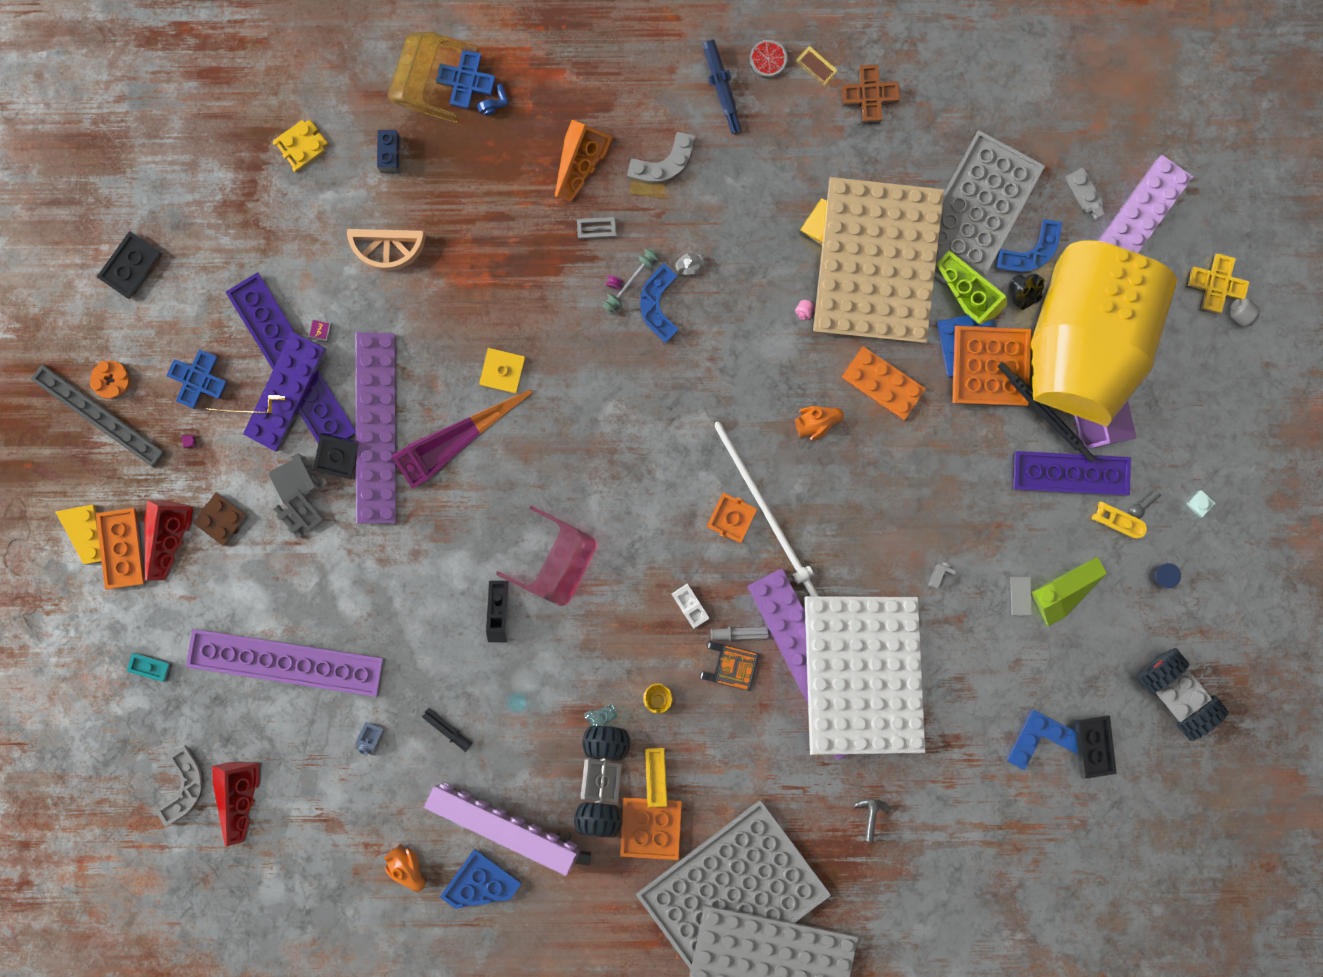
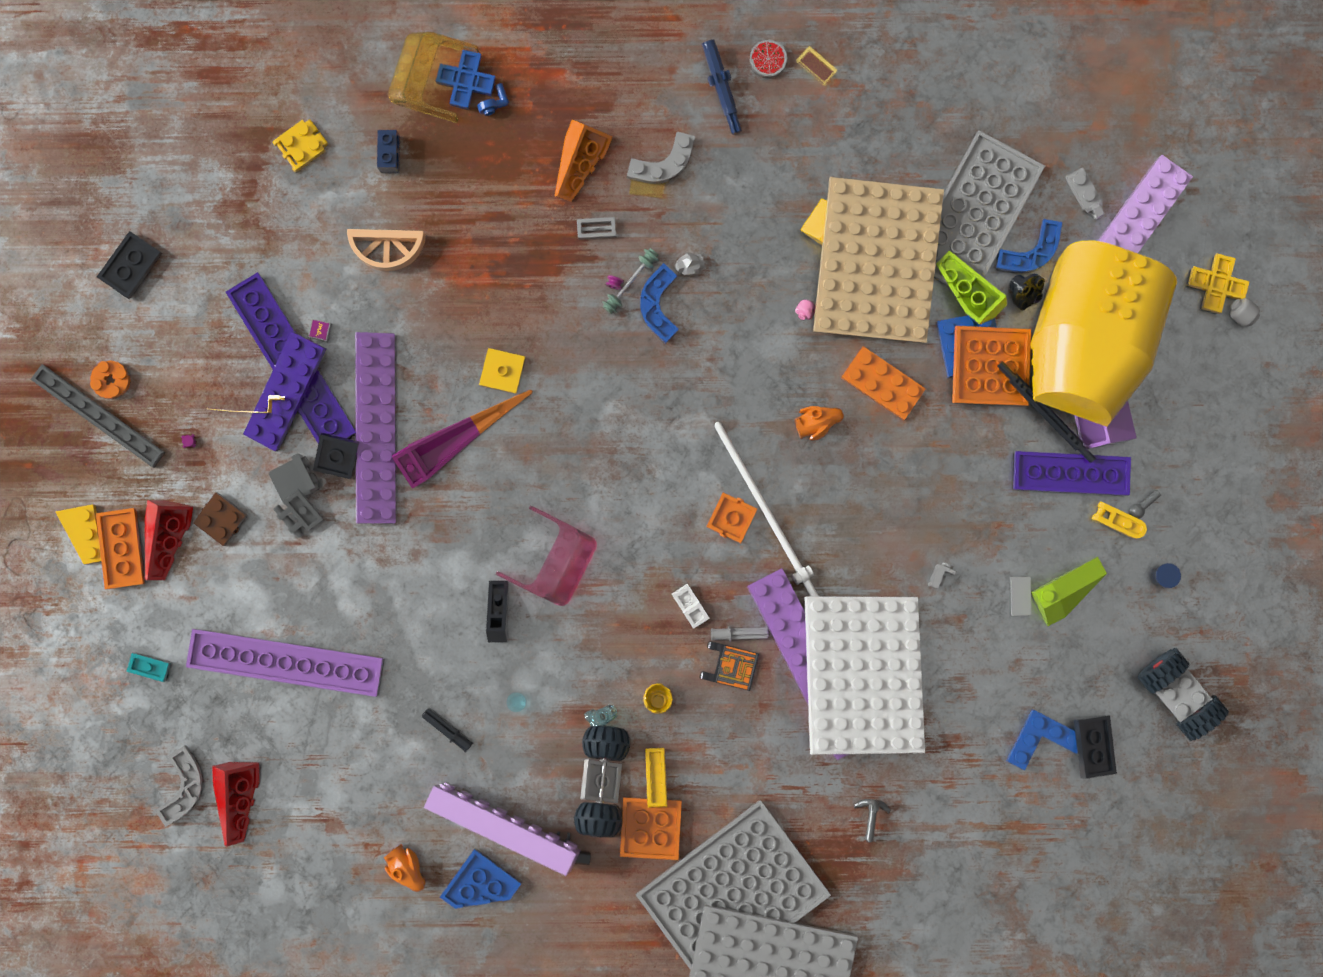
blue plate [166,349,228,409] -> none
sand blue bracket [356,722,383,756] -> none
dark orange plate [841,64,900,123] -> none
light aqua plate [1186,490,1215,518] -> none

